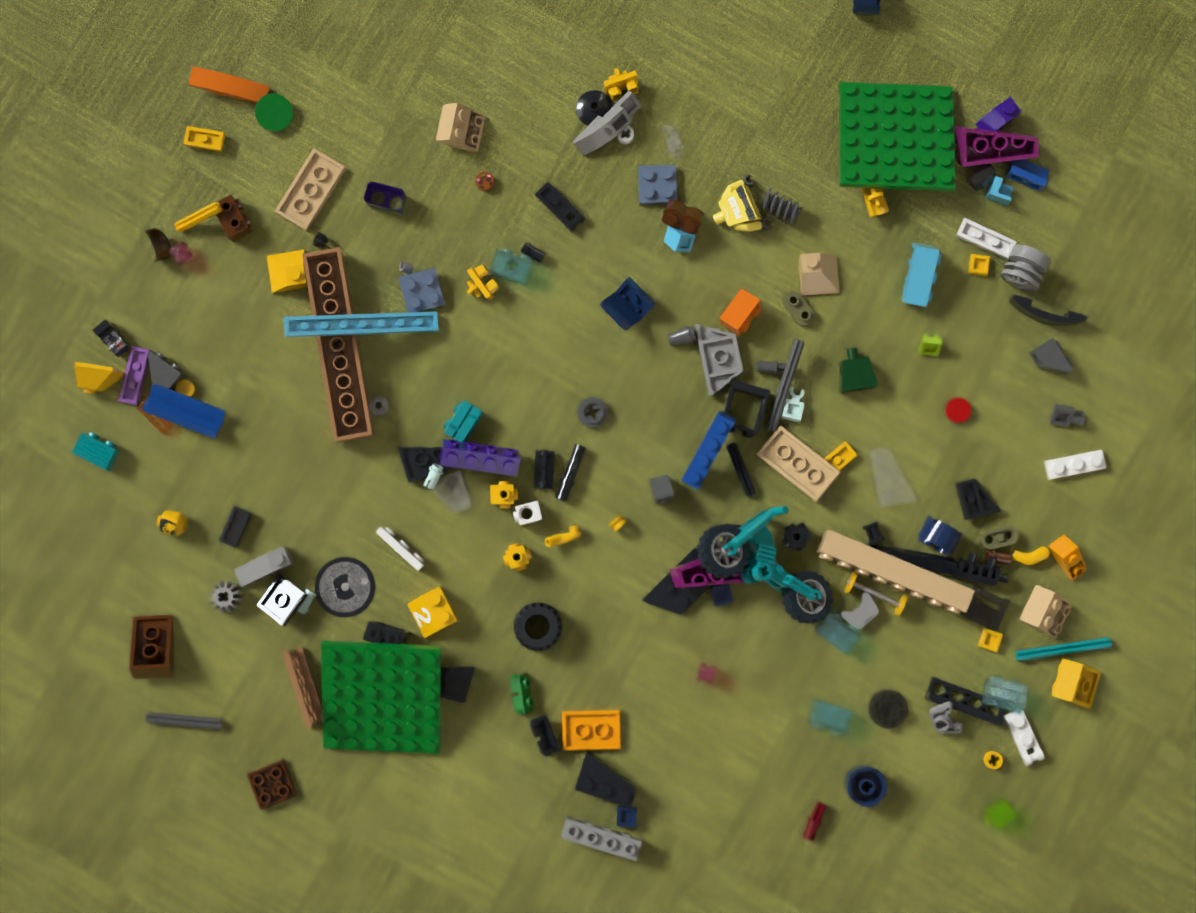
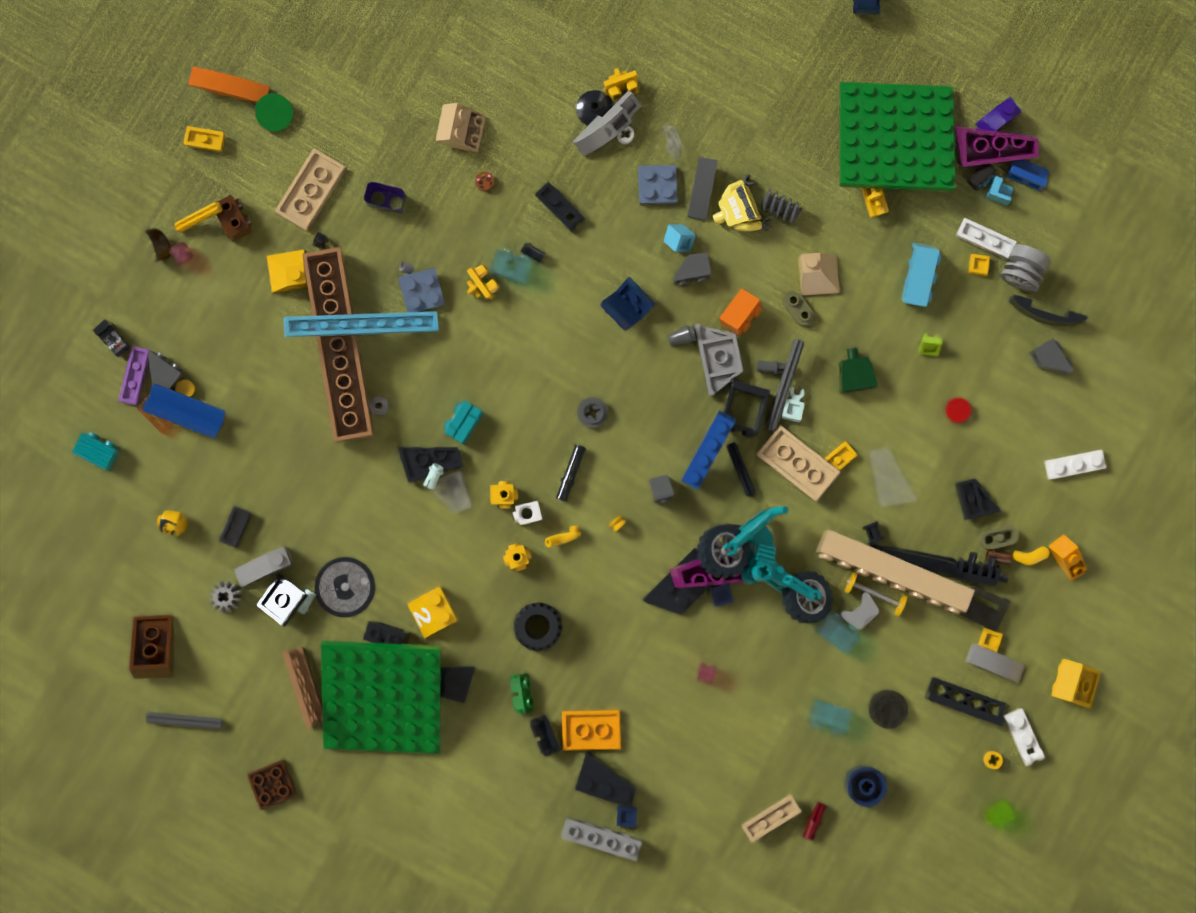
yellow slope [75,362,125,394] -> none
white plate [376,526,425,571] -> none
dark purple brick [440,439,521,476] -> none
black hinge [534,450,555,489] -> none
reddish brown brick [661,200,705,234] -> none
black brick [781,522,813,552] -> none
dark blue brick [917,515,963,556] -> none
light grey piece [929,701,963,734] -> none
clear light blue brick [982,676,1028,713] -> none
teal axle [1015,637,1112,661] -> none
tan slope [1019,585,1072,639] -> none
dark grey plate [1049,404,1086,427] -> none
none -> dark grey slope [672,252,711,286]
none -> dark grey slope [687,157,718,221]
none -> tan plate [741,794,802,843]
none -> light grey slope [965,644,1025,683]

